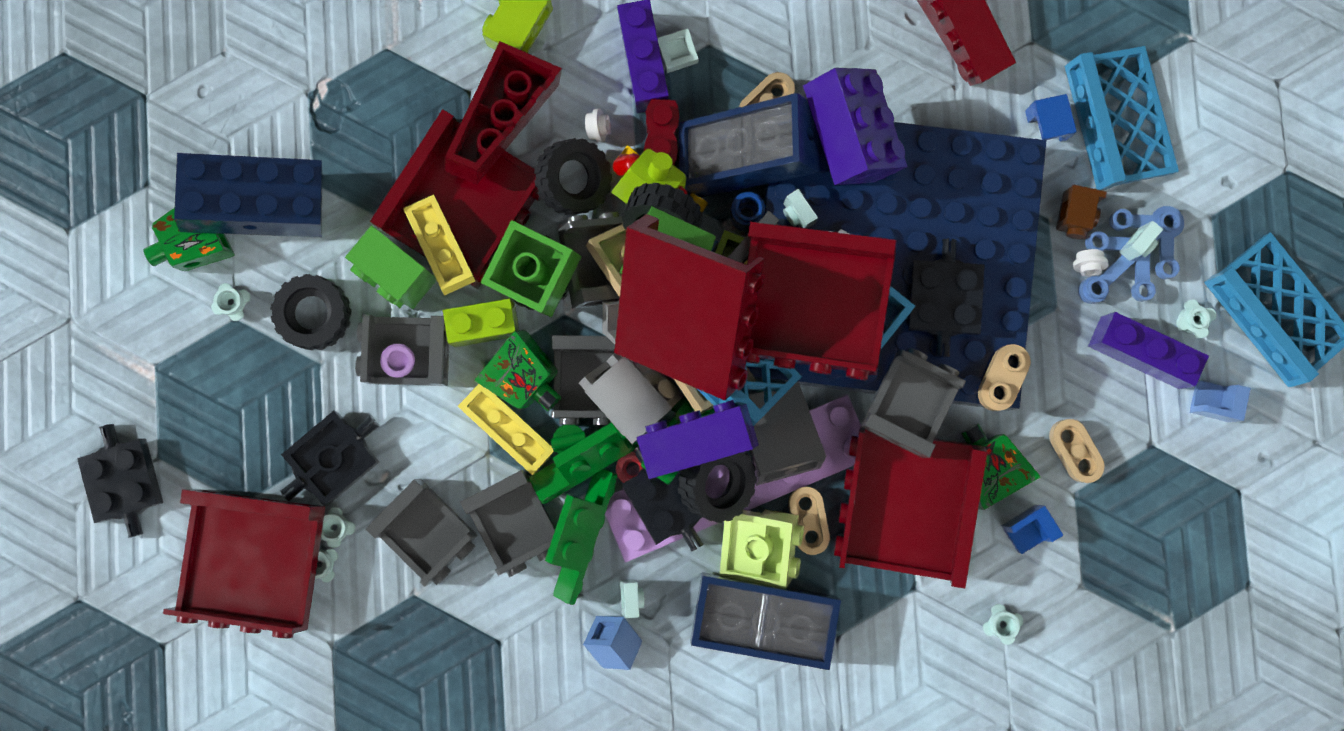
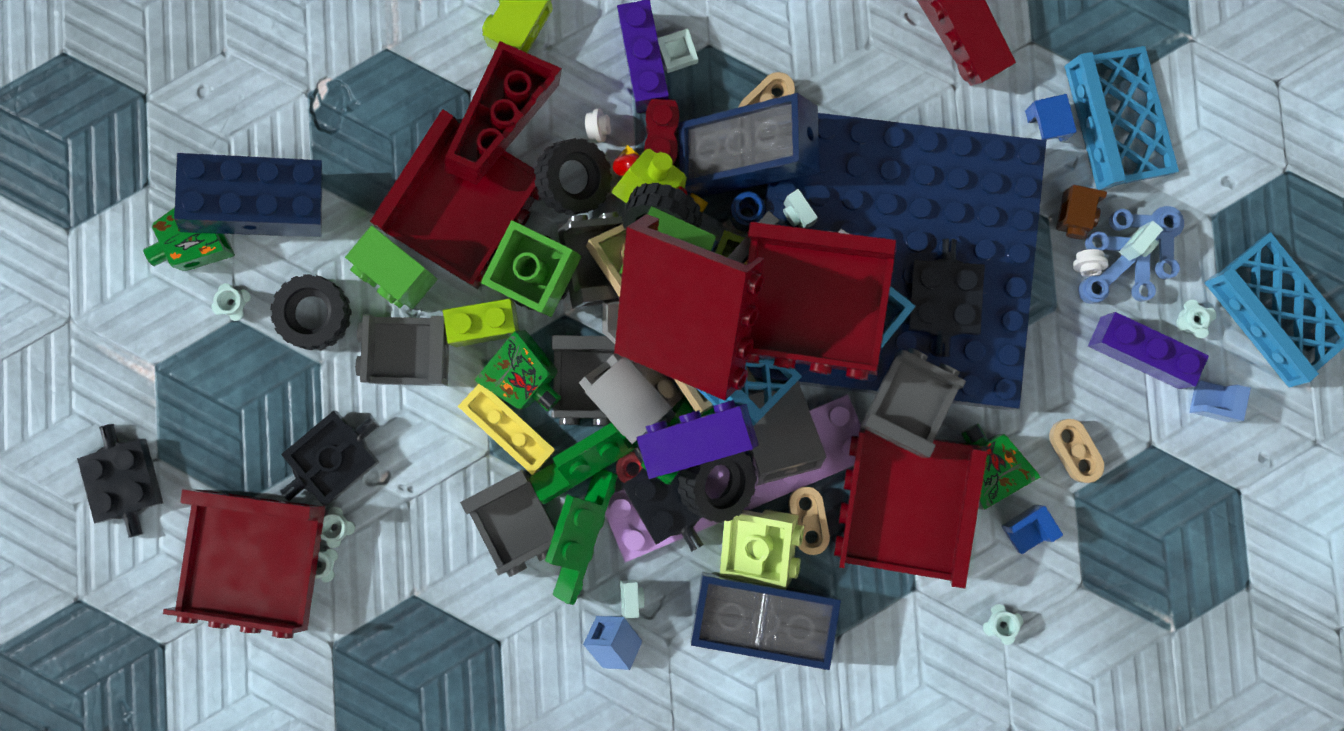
dark grey panel [366,479,478,587] -> none
lavender tile [380,343,415,378] -> none
light yellow plate [403,195,475,296] -> none
green plate [551,425,586,454] -> none
dark purple brick [803,67,908,185] -> none
tan plate [978,344,1031,411] -> none

